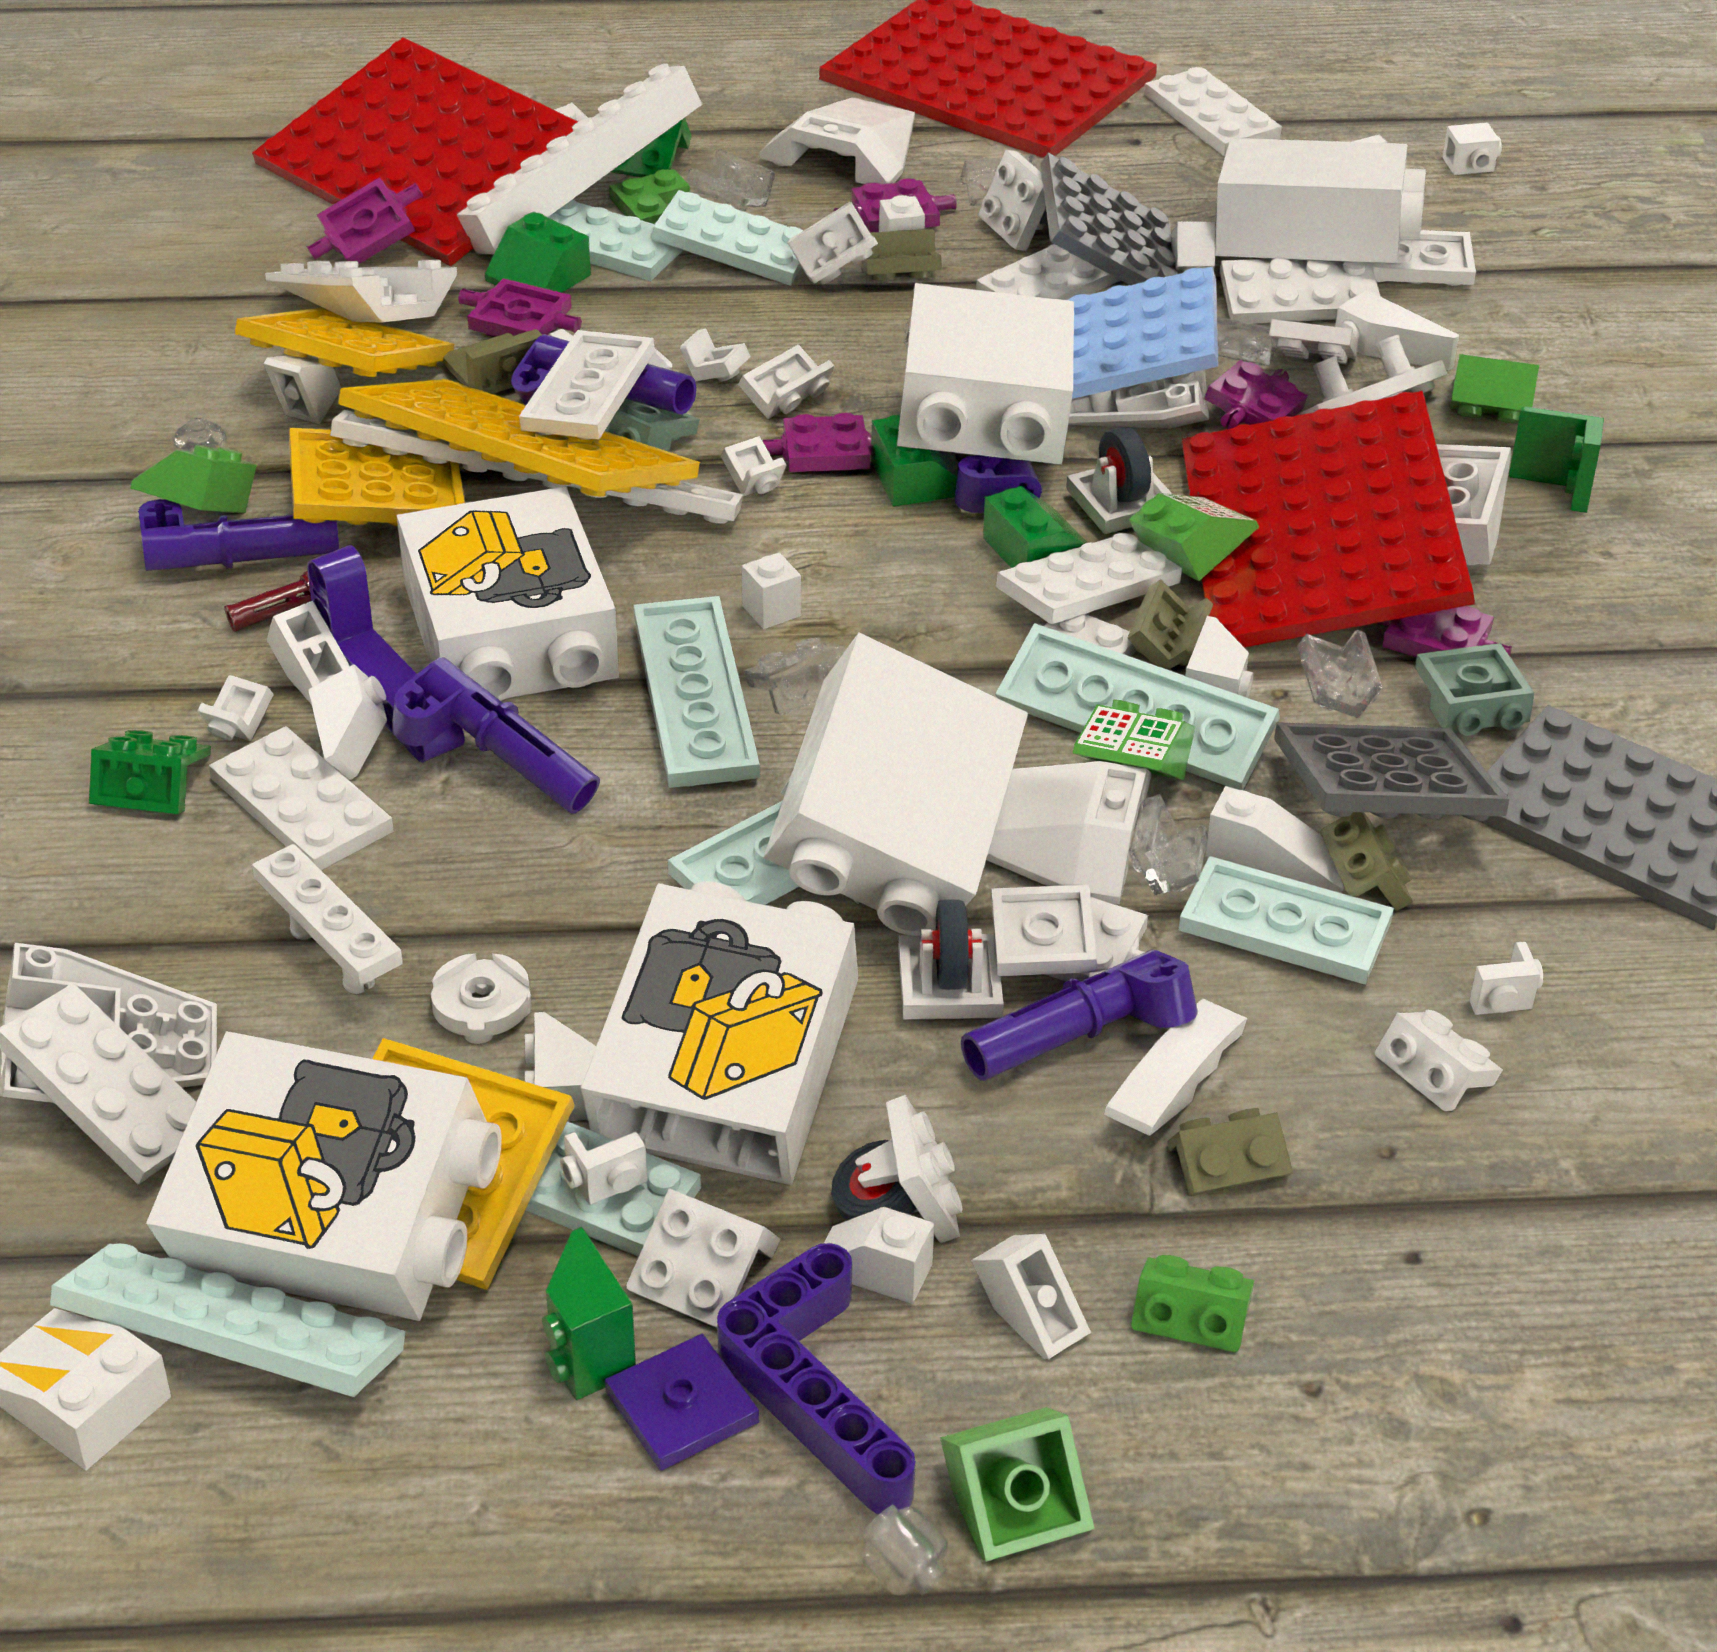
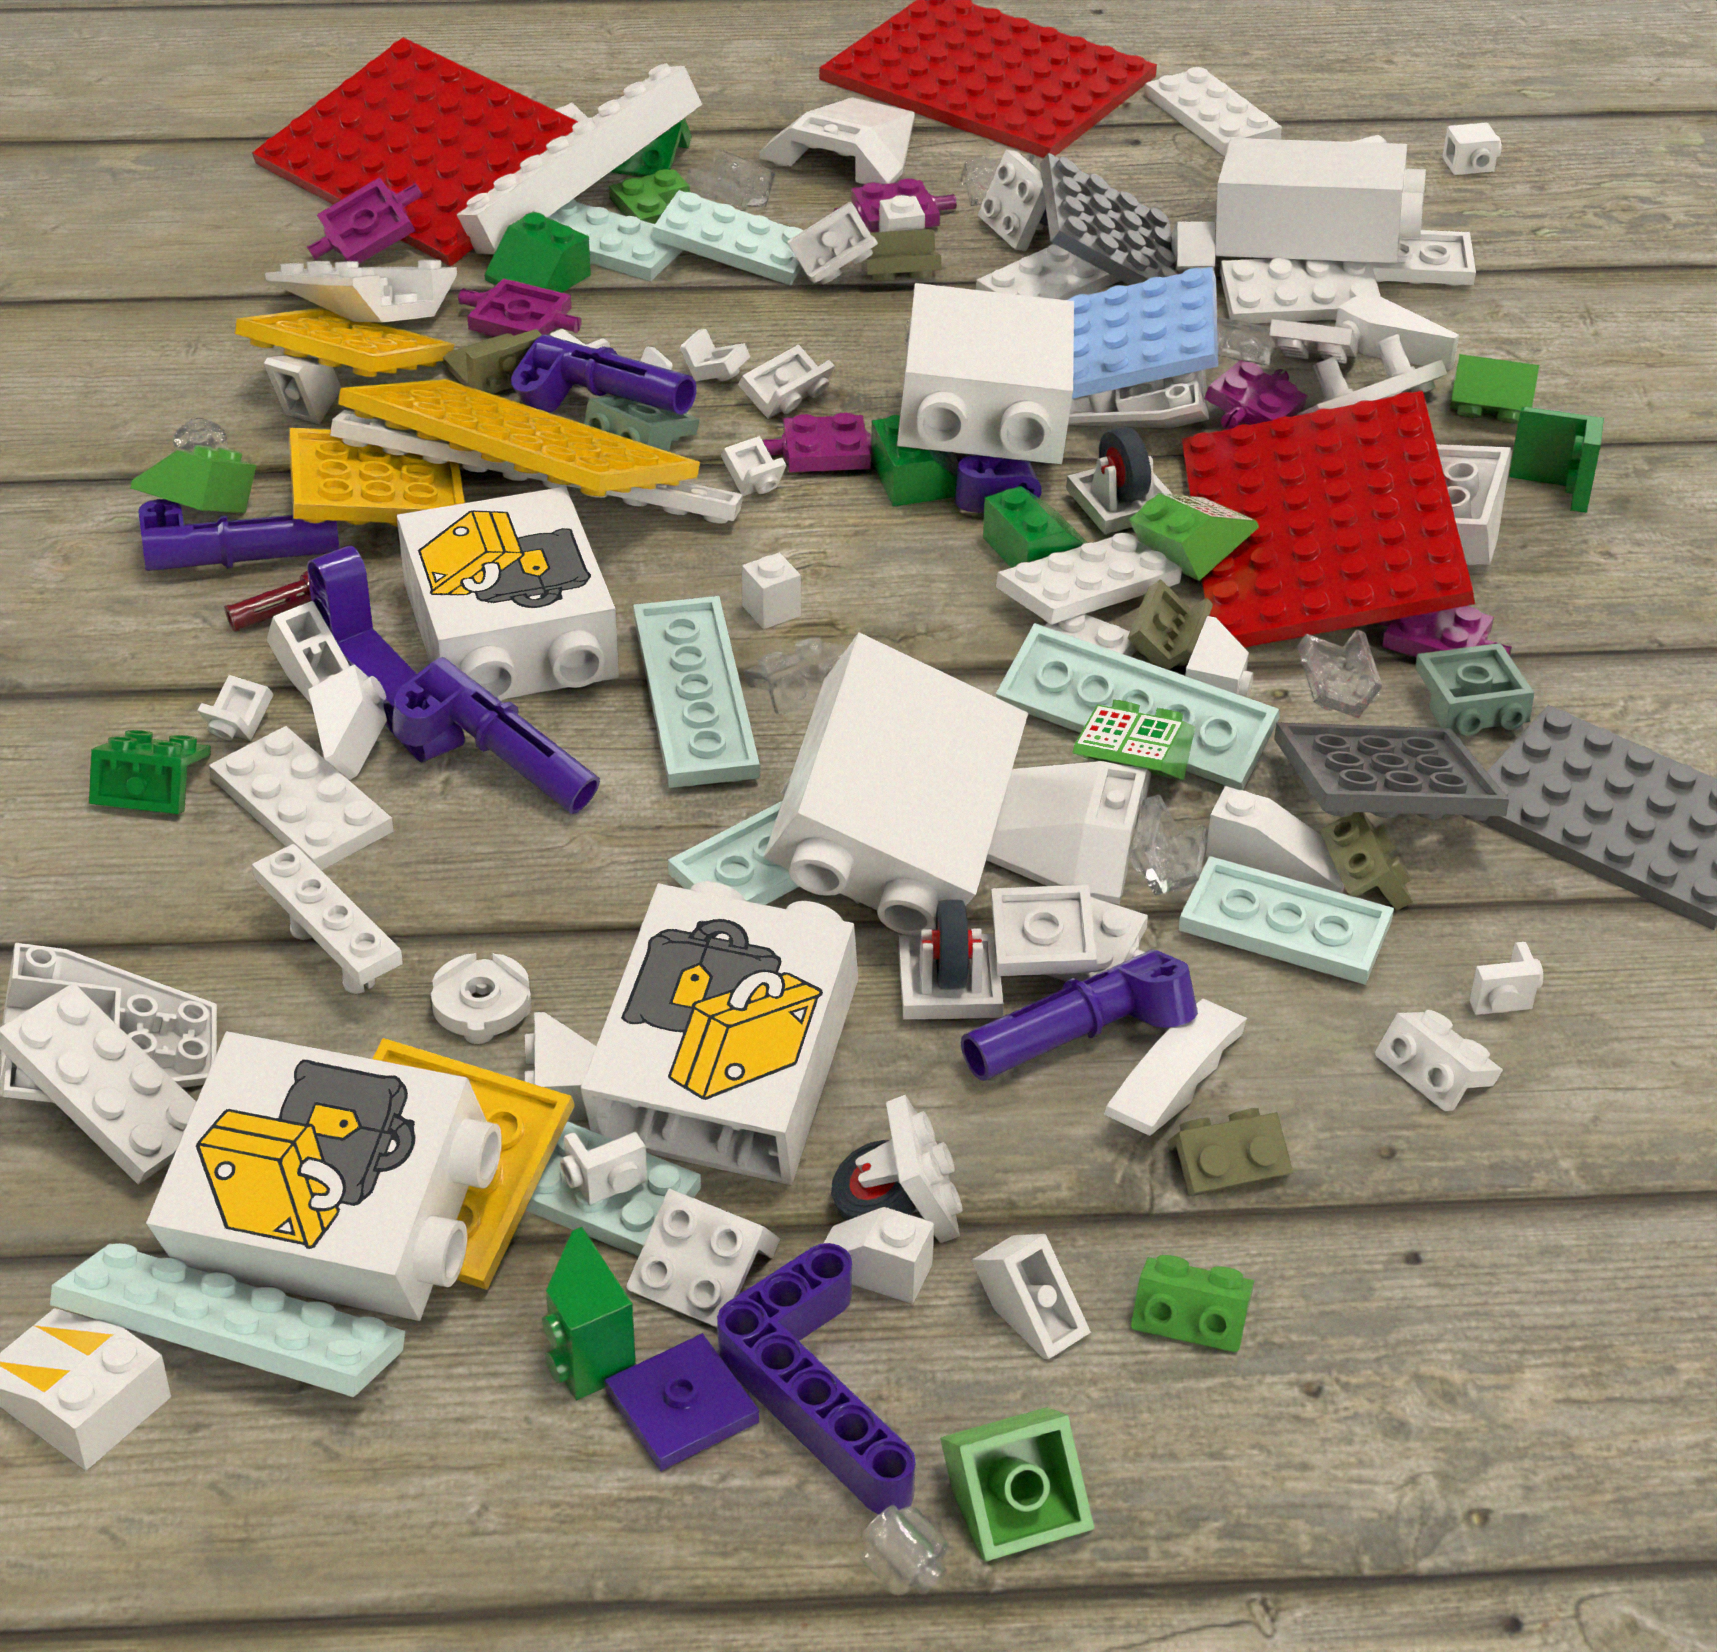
white plate [519,330,655,440] -> none

